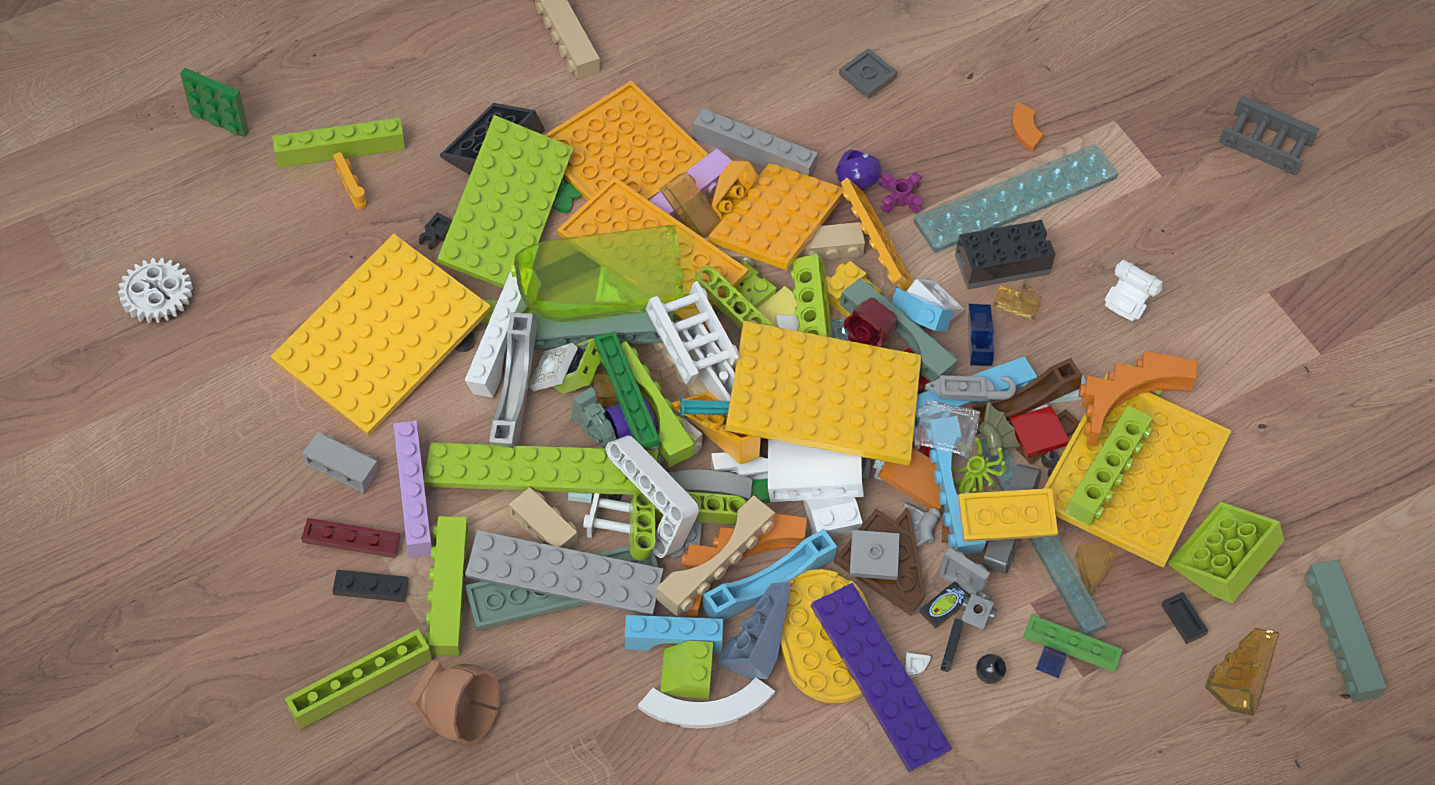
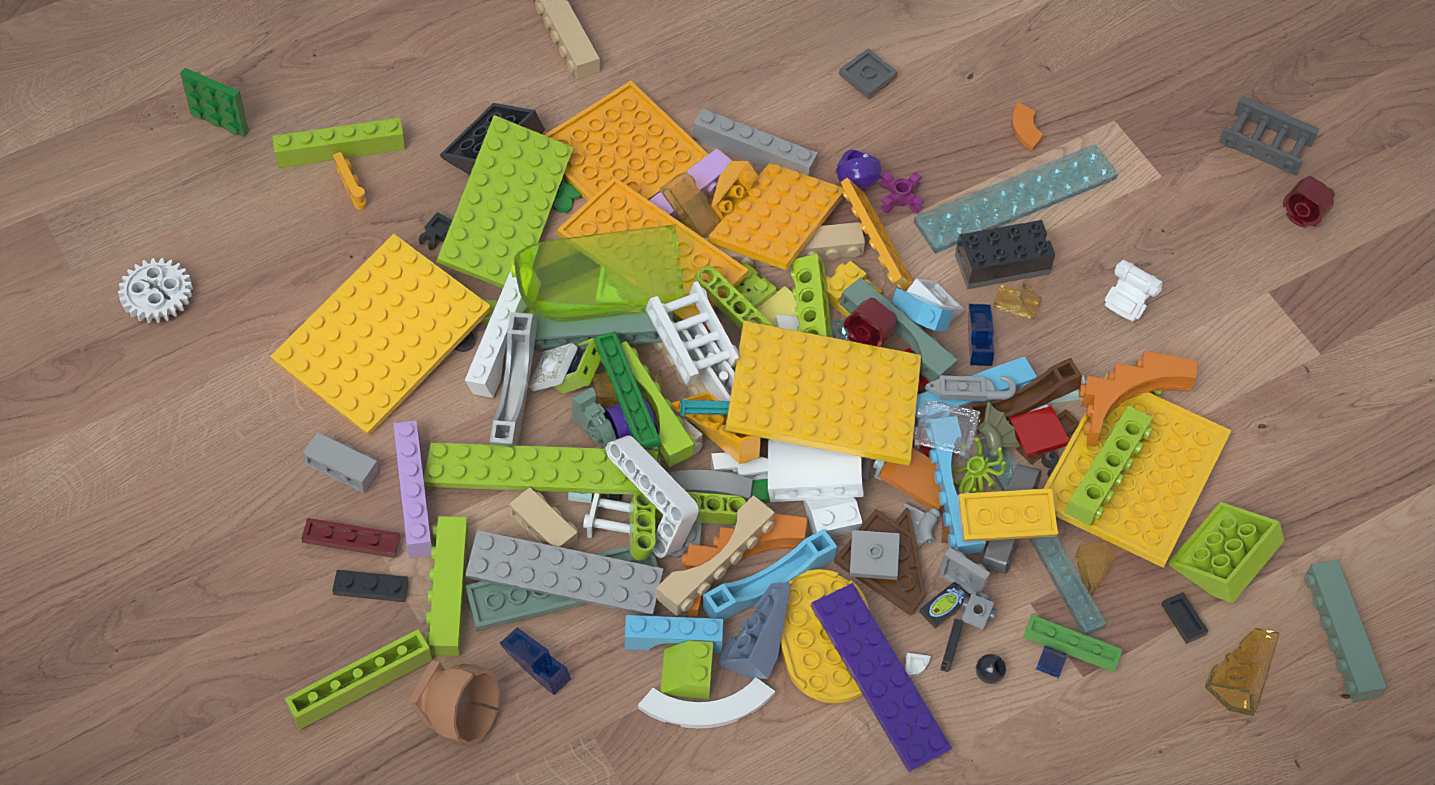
none -> clear blue slope [500,627,572,695]
none -> dark red brick [1283,176,1335,228]

